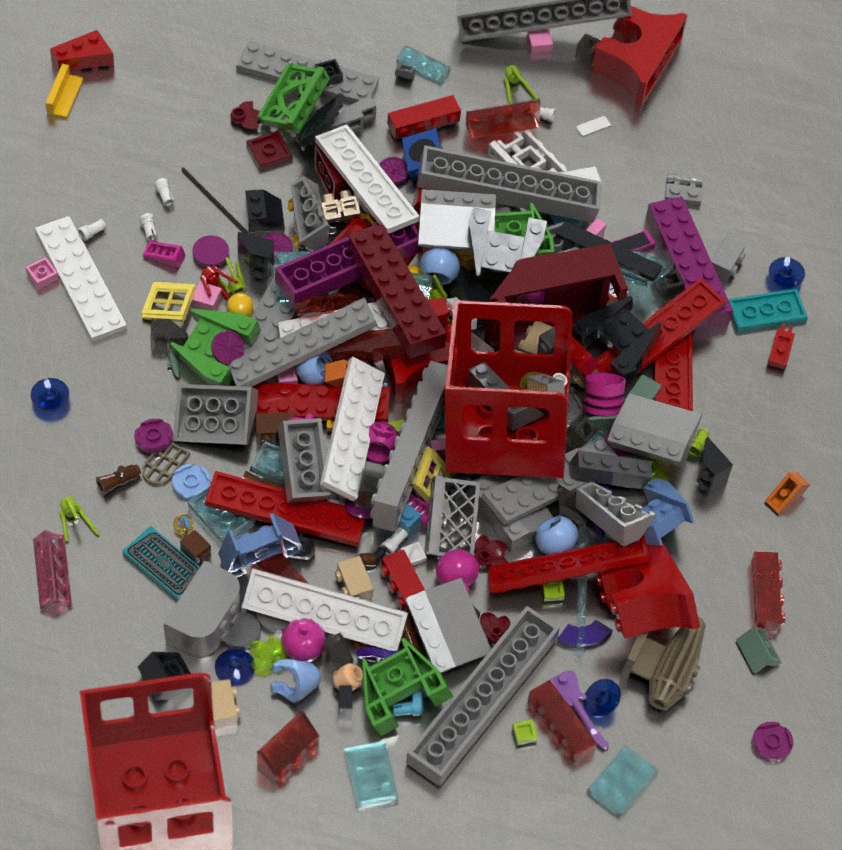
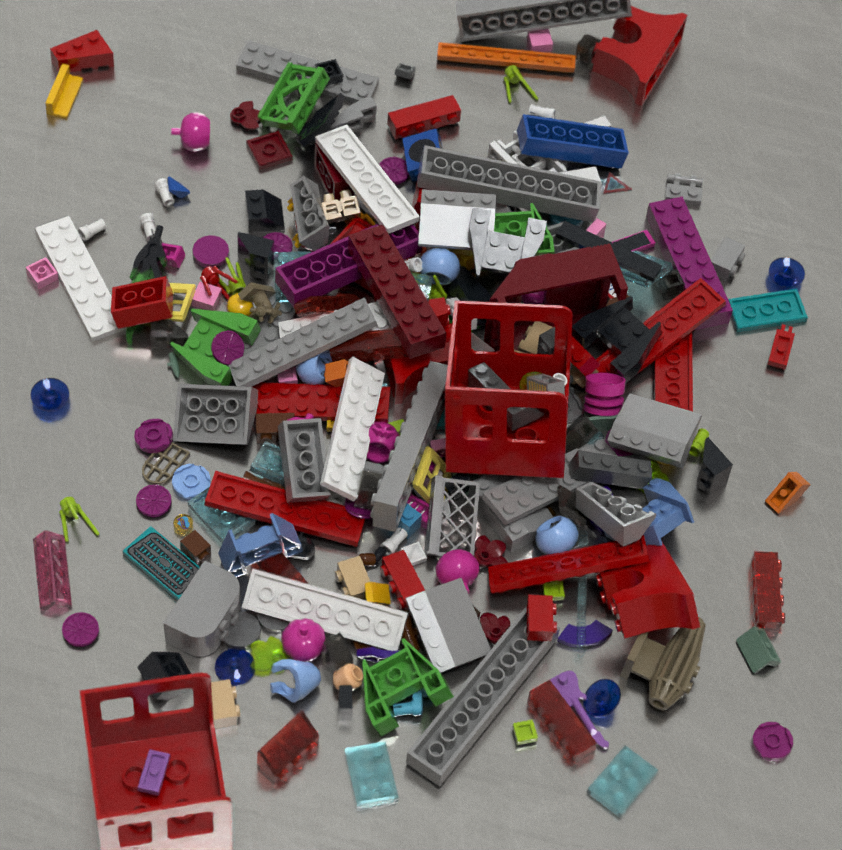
reddish brown piece [96,464,141,495] -> none
dark brown axle [181,167,248,234] -> none
clear light blue plate [397,45,450,82] -> none
clear red slope [466,99,540,138] -> none
sand green panel [623,374,661,404] -> none
none -> magenta wheel [62,612,99,647]
none -> red brick [111,276,173,329]
none -> black piece [126,225,167,346]
none -> magenta wheel [136,485,172,517]
none -> medium lavender plate [138,749,170,796]
none -> blue slope [167,176,190,199]
none -> dark pink piece [171,112,210,152]
none -> dark tan piece [238,282,282,324]
none -> yellow tile [365,582,391,605]
none -> white pin [404,257,423,272]
none -> orange plate [437,42,576,73]
none -> blue brick [517,114,629,168]
none -> red brick [526,595,557,641]
none -> clear light blue piece [600,172,632,193]

